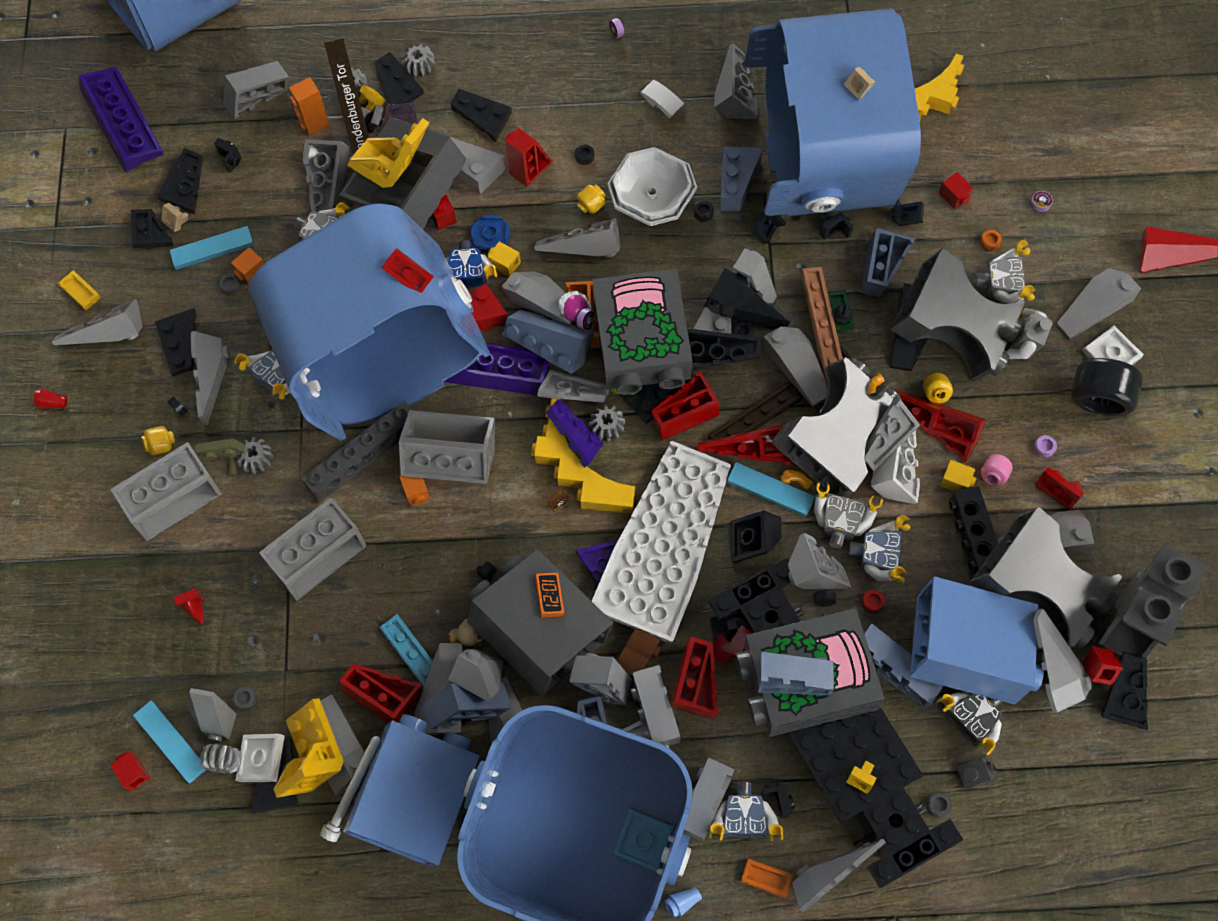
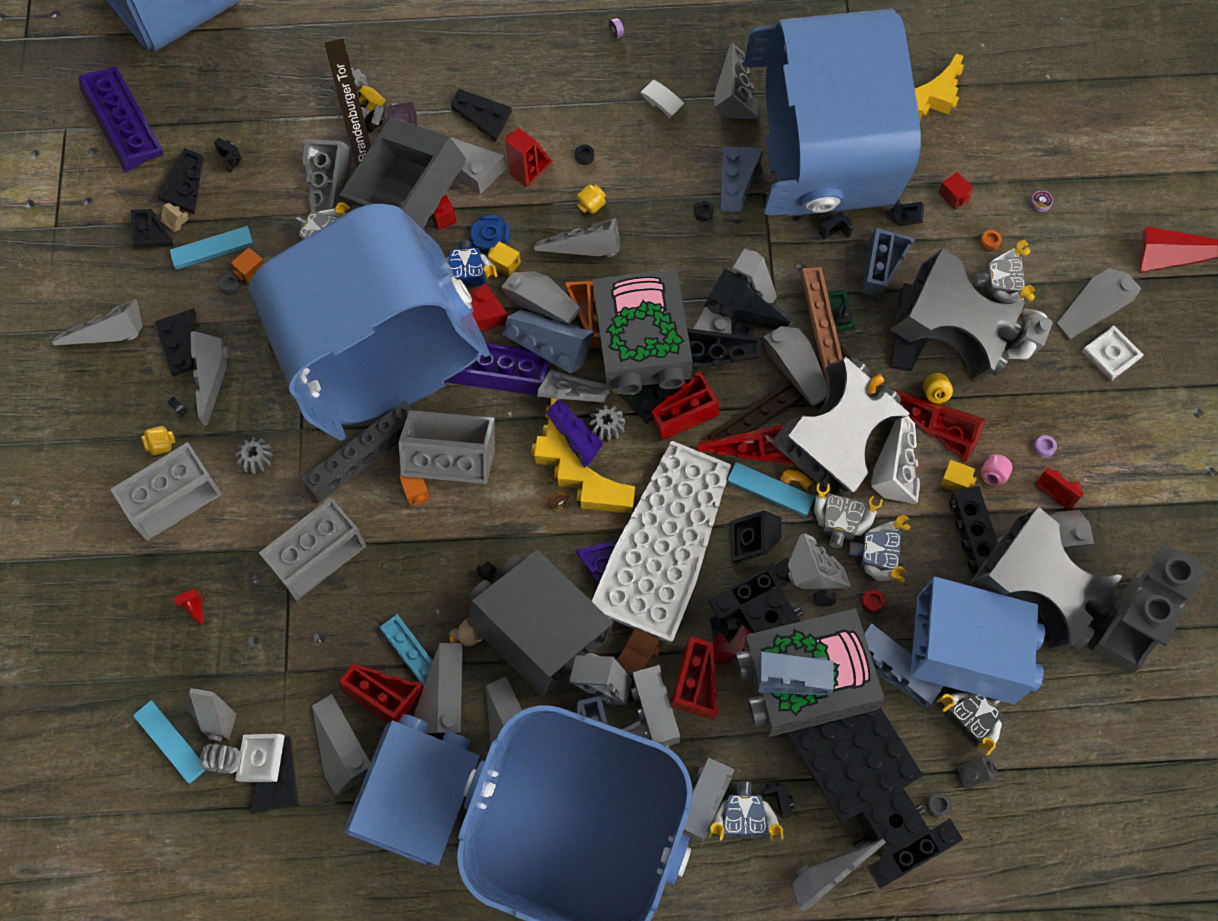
red cone [33,388,68,409] -> none
yellow tile [58,271,101,311] -> none
red brick [110,751,150,792] -> none
olive plate [195,439,245,476] -> none
light grey wedge [223,61,289,119] -> none
dark grey tile [233,687,257,711] -> none
torso [234,350,290,400] -> none
yellow bracket [274,698,344,798] -> none
orange wedge [289,77,330,136] -> none
white piece [320,736,381,842] -> none
yellow bracket [347,118,430,188] -> none
black wing [374,52,424,113] -> none
red tile [381,248,434,293] -> none
light grey gear [402,44,435,77] -> none
sand blue wedge [423,682,511,729] -> none
light grey wedge [448,649,503,702] -> none
tile [535,573,564,618] -> none
dark pink hair [558,291,592,322] -> none
tile [577,308,597,331] -> none
white rock [607,147,697,226] -> none
medium azure tile [612,808,674,872] -> none
light blue cone [664,887,702,918] -> none
orange tile [740,858,793,898] -> none
black bracket [751,212,786,244] -> none
tan tile [844,67,875,100] -> none
yellow tile [846,761,876,794] -> none
light grey wing [865,396,920,471] -> none
light grey wedge [1033,609,1092,713] -> none
black wheel [1071,358,1143,416] -> none
red brick [1082,646,1123,685] -> none
black wing [1101,651,1148,730] -> none

